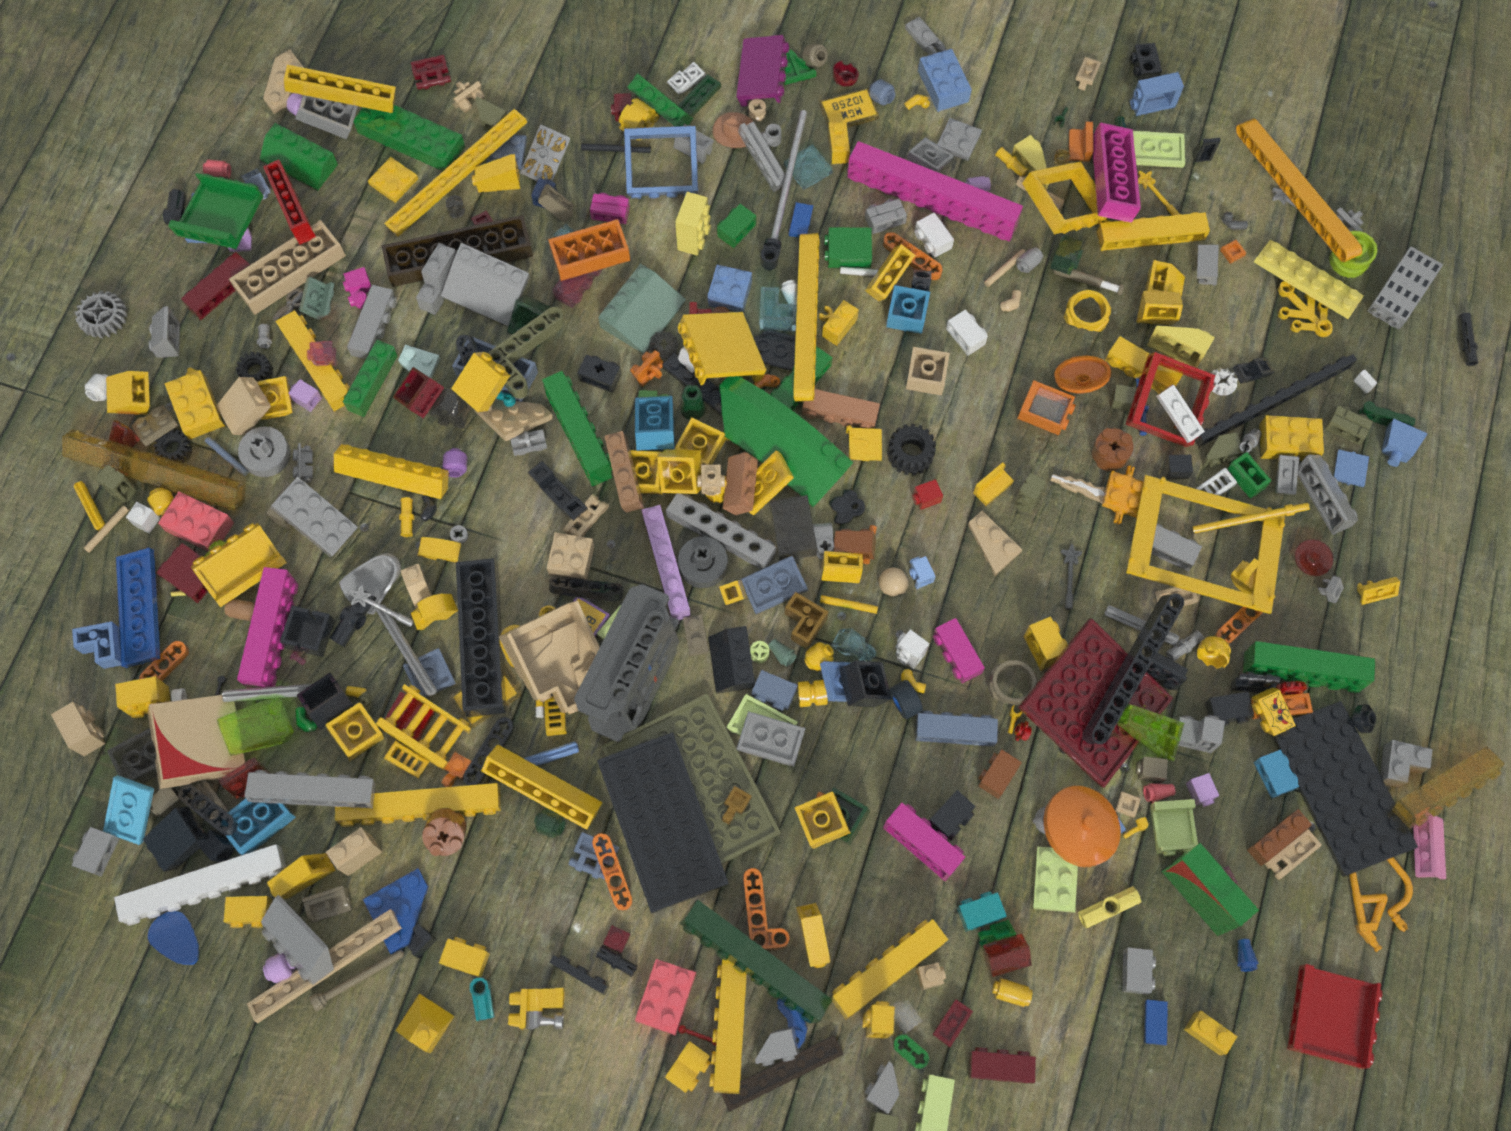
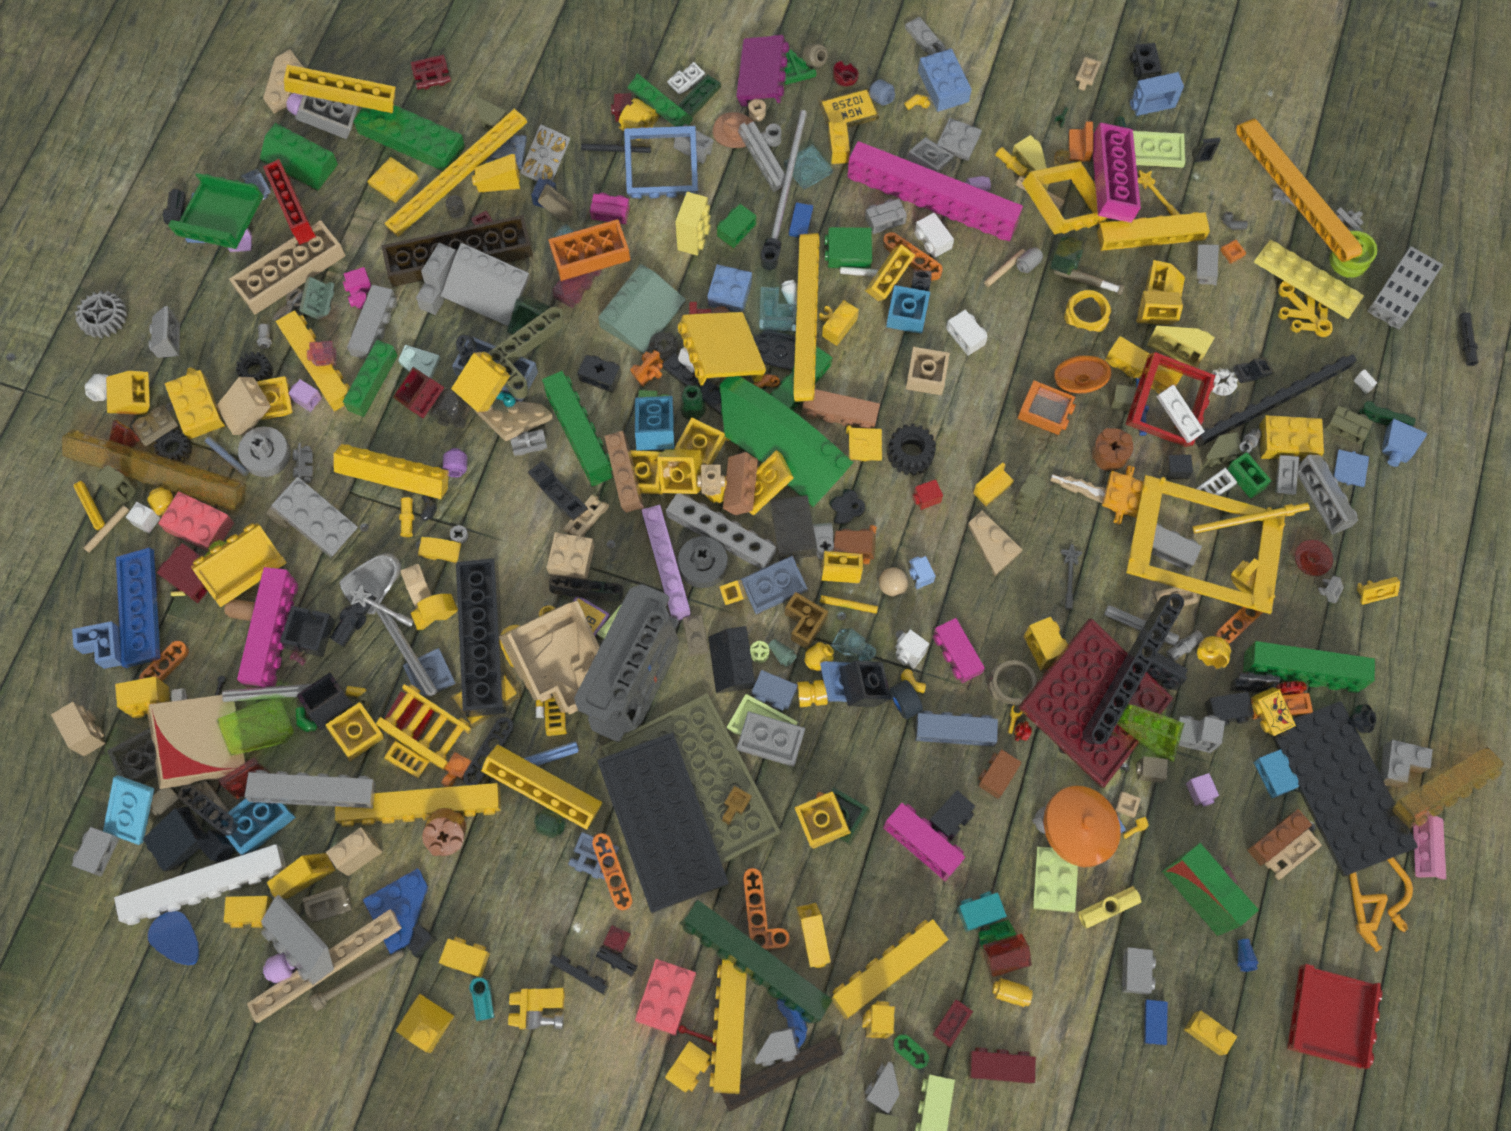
dark red brick [181,252,250,320] -> none
coral brick [203,160,231,178] -> none
tan hips [453,81,485,113] -> none
clear brick [892,1000,922,1035] -> none
tan brick [916,963,946,990] -> none
tan arm [1000,290,1022,312] -> none
coral cone [1143,783,1175,803] -> none
yellowish green panel [1150,799,1198,857] -> none

